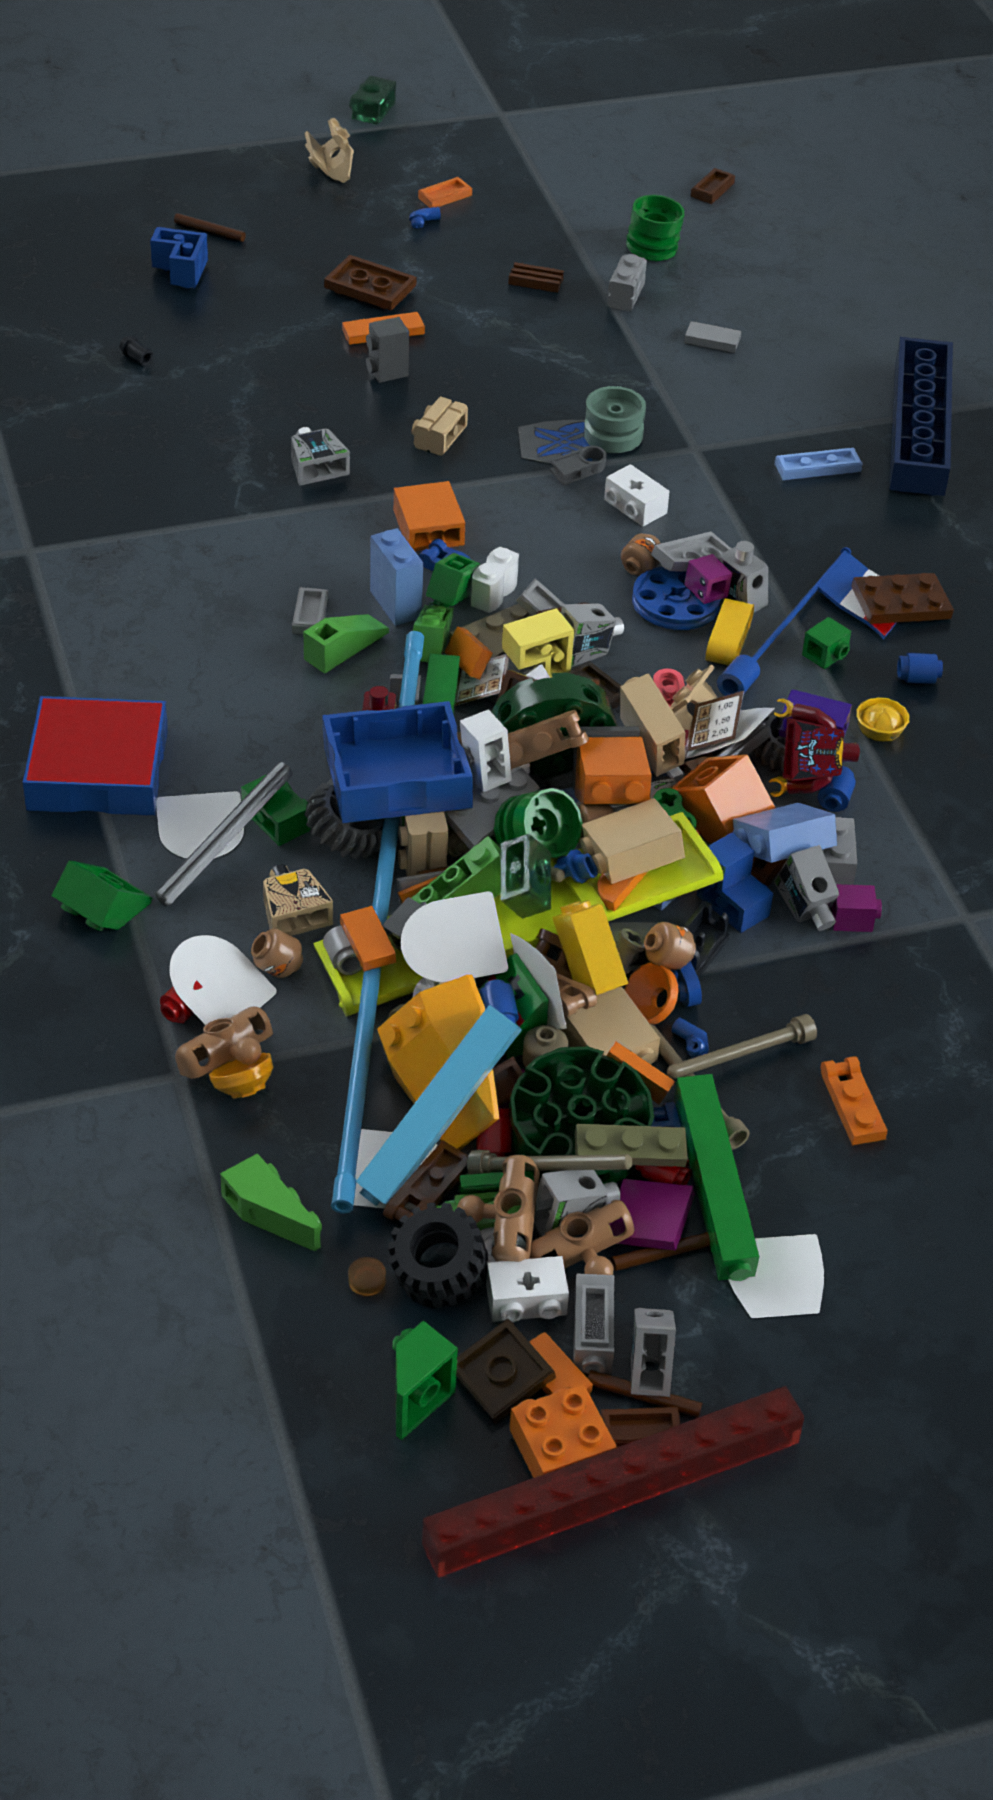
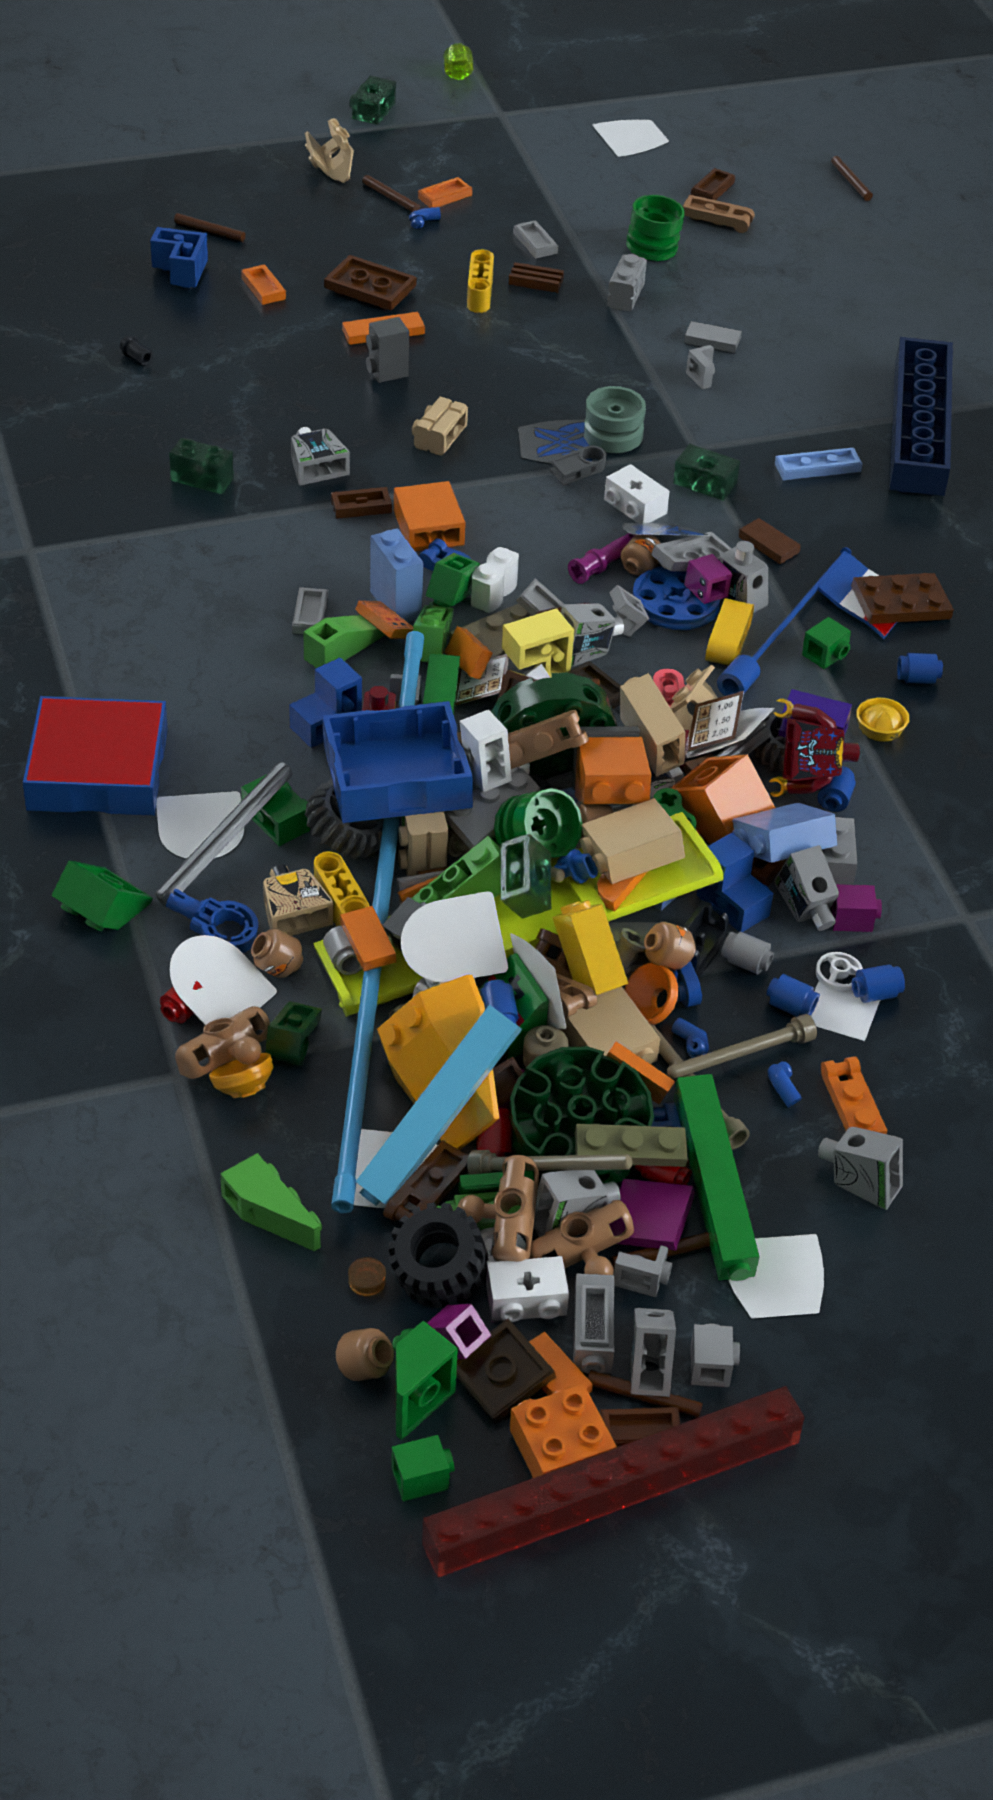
none -> blue pin [166,888,258,953]
none -> clear green brick [169,437,234,494]
none -> orange tile [241,264,286,305]
none -> dark green plate [265,1001,322,1066]
none -> blue brick [289,657,362,748]
none -> yellow beam [314,851,369,927]
none -> reddish brown tile [331,487,392,519]
none -> medium nougat head [336,1328,394,1381]
none -> orange tile [355,601,413,639]
none -> reddish brown bar [362,175,420,212]
none -> green brick [391,1435,455,1501]
none -> magenta brick [427,1304,491,1359]
none -> clear neon green head [443,43,474,80]
none -> yellow beam [467,249,494,313]
none -> light grey tile [513,220,558,259]
none -> magenta pin [568,533,635,584]
none -> white sticker [592,120,669,157]
none -> light grey bracket [609,585,649,637]
none -> light grey bracket [614,1246,672,1297]
none -> sticker [622,523,708,536]
none -> clear green brick [673,444,740,501]
none -> medium nougat plate [683,195,755,233]
none -> light grey bracket [686,345,715,389]
none -> light grey brick [691,1323,740,1387]
none -> light grey brick [721,932,774,975]
none -> reddish brown tile [738,518,800,564]
none -> blue brick [766,974,820,1017]
none -> blue arm [768,1061,802,1107]
none -> white sticker [811,979,880,1041]
none -> white piece [816,952,863,991]
none -> light grey torso [818,1126,903,1210]
none -> reddish brown bar [831,156,873,201]
none -> blue brick [852,964,905,1003]

